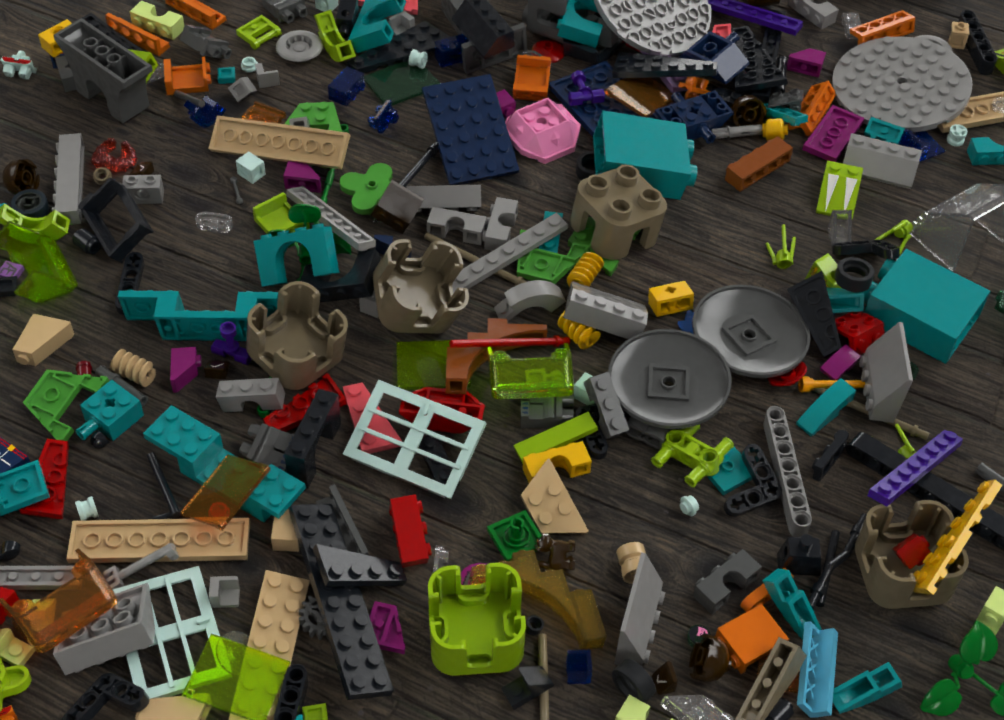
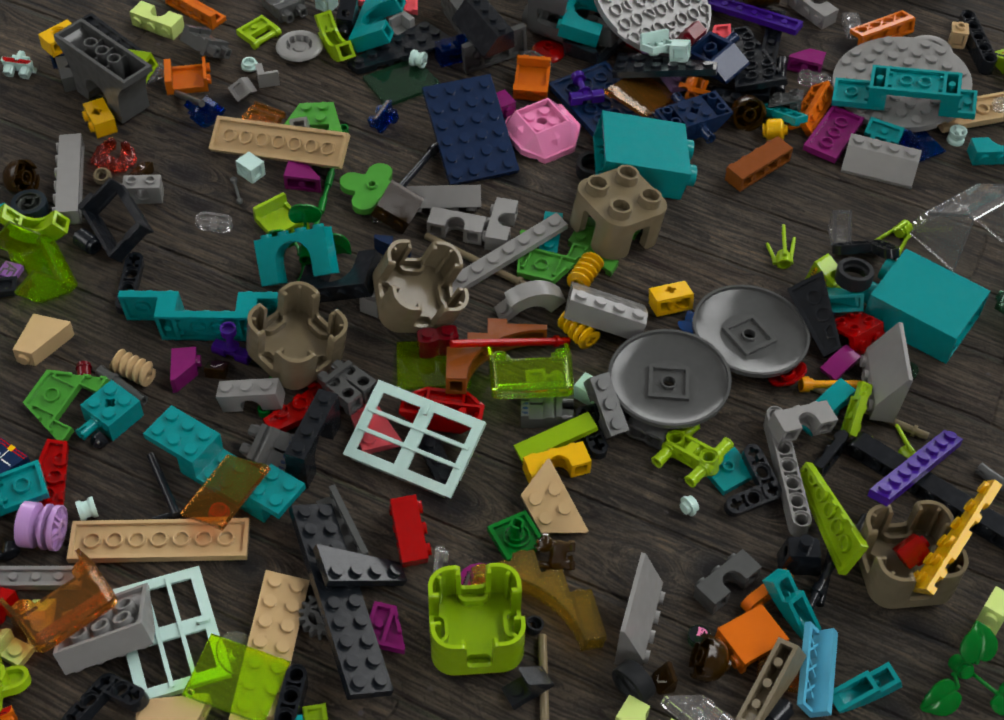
light grey hinge [103,543,179,593] -> none
orange fence [105,12,170,57] -> none
light grey panel [209,576,240,608] -> none
teal tile [218,67,236,84] -> none
tan slope [271,509,300,552] -> none
light grey plate [286,186,376,251] -> none
clear blue brick [328,66,366,106] -> none
clear blue panel [566,649,592,684] -> none
tan wheel [616,542,646,584] -> none
light grey axle [711,124,762,140] -> none
lime slope [816,160,863,221] -> none
none -> lavender wheel [14,501,68,551]
none -> yellow brick [82,97,118,139]
none -> dark grey hips [317,359,377,416]
none -> dark red brick [417,325,459,359]
none -> light aqua bracket [640,28,673,56]
none -> light aqua brick [669,39,691,63]
none -> brick [675,20,707,46]
none -> light grey arch [767,400,838,444]
none -> clear plate [797,69,832,87]
none -> lime wing [800,462,869,575]
none -> teal bracket [831,65,978,119]
none -> lime hinge [841,381,873,437]

